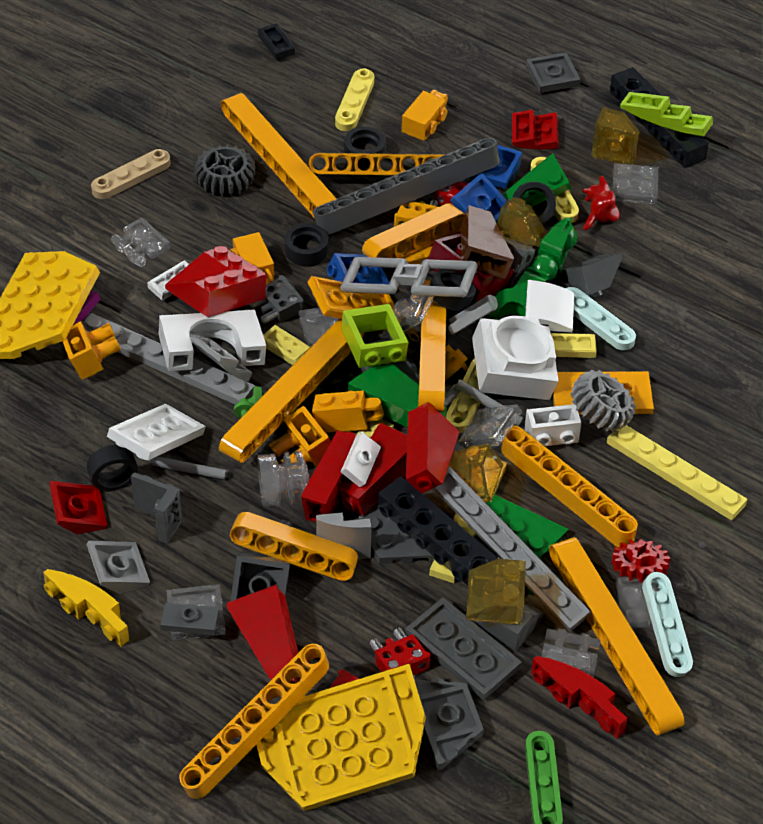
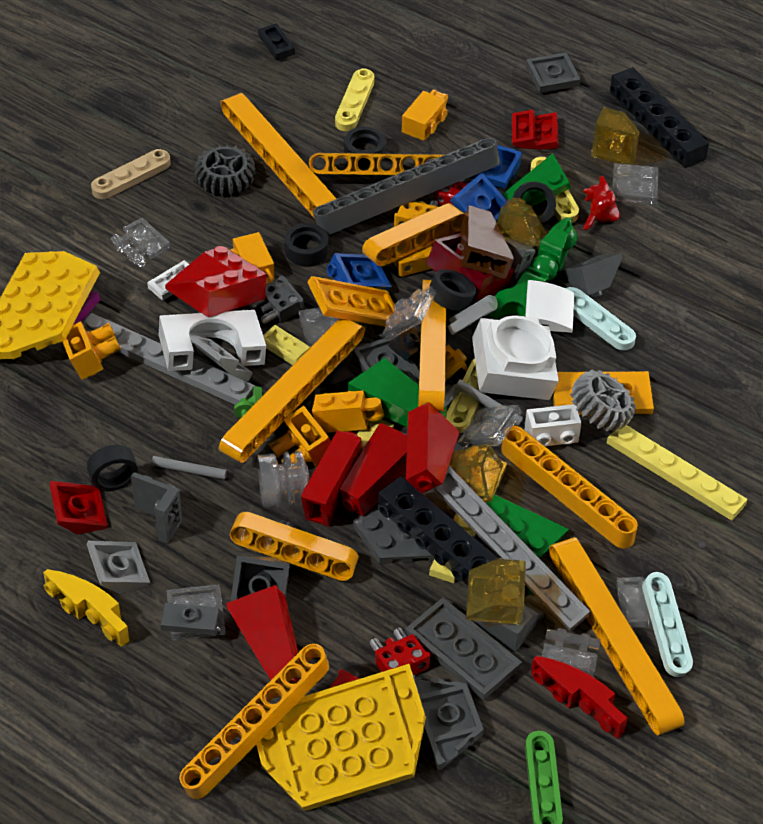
white plate [107,404,206,460] -> none
light grey slope [316,513,371,559] -> none
light grey bar [341,257,478,297] -> none
lime window [341,304,408,368] -> none
white plate [341,432,381,487] -> none
light yellow plate [551,333,596,358] -> none
red gear [612,539,670,583] -> none
lime slope [620,92,713,136] -> none

